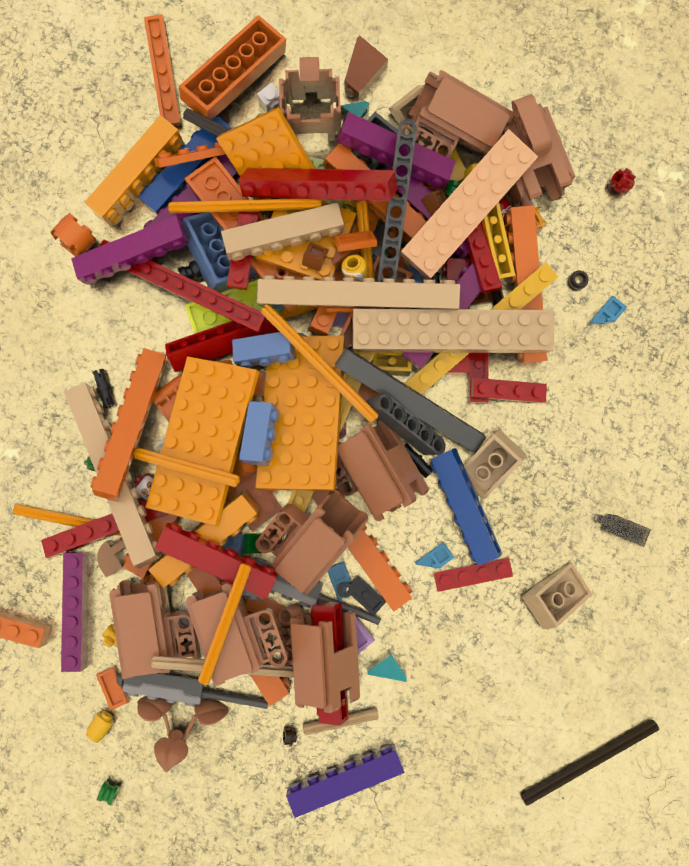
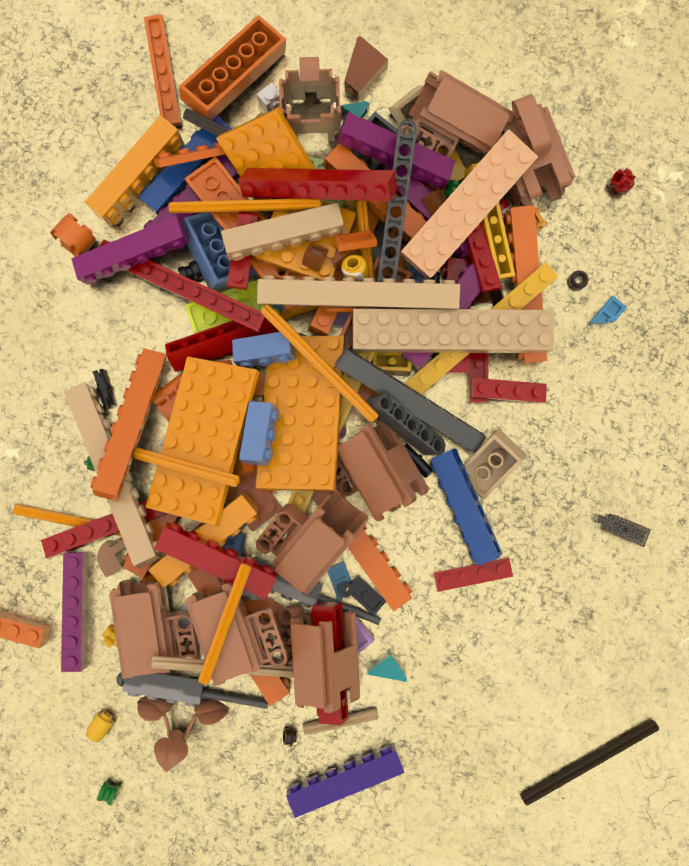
orange tile [96,666,130,710] -> none
head [133,473,154,501] -> none
green plate [243,533,261,554] -> none
dark azure tile [414,542,455,569] -> none
tan slope [522,562,593,629] -> none

